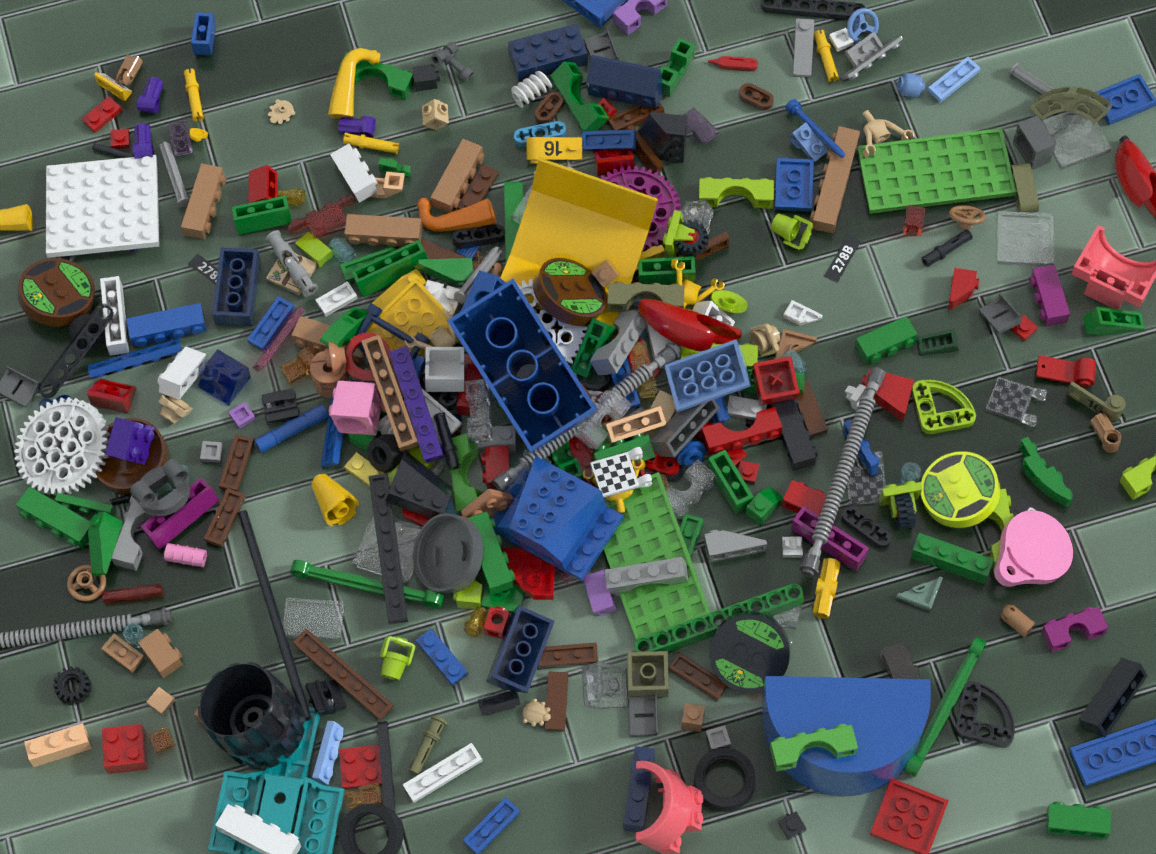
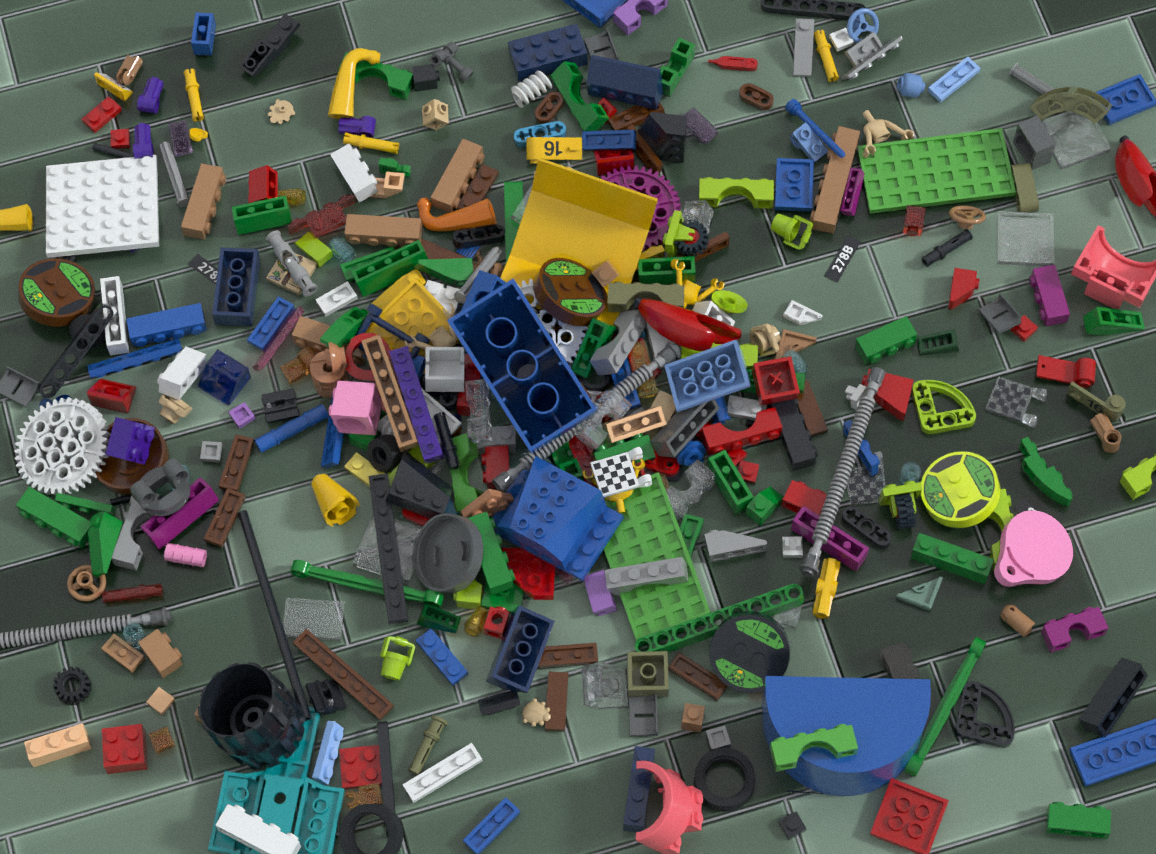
none -> black slope [239,13,300,77]
none -> dark green slope [416,603,462,634]
none -> magenta piece [840,168,865,216]

